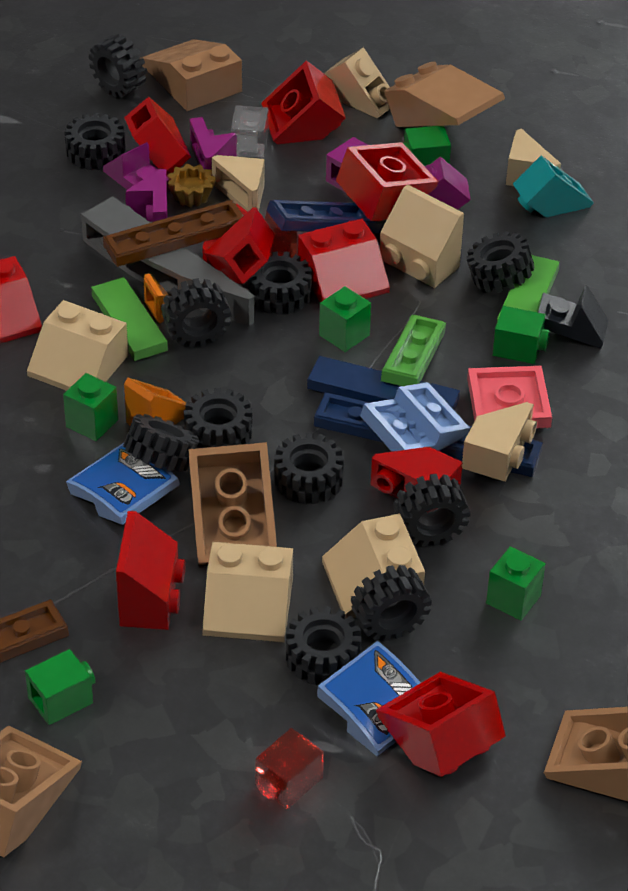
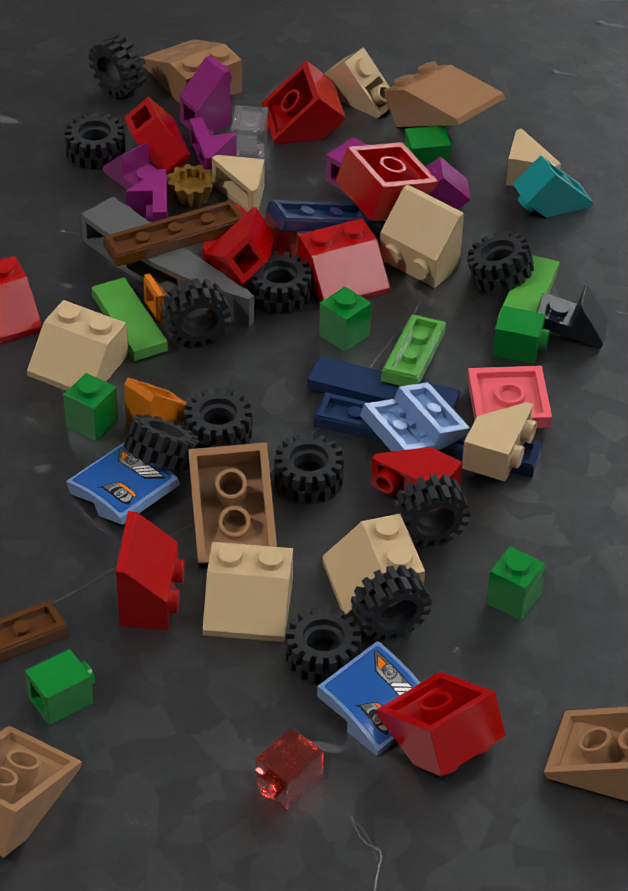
none -> magenta slope [180,55,232,132]

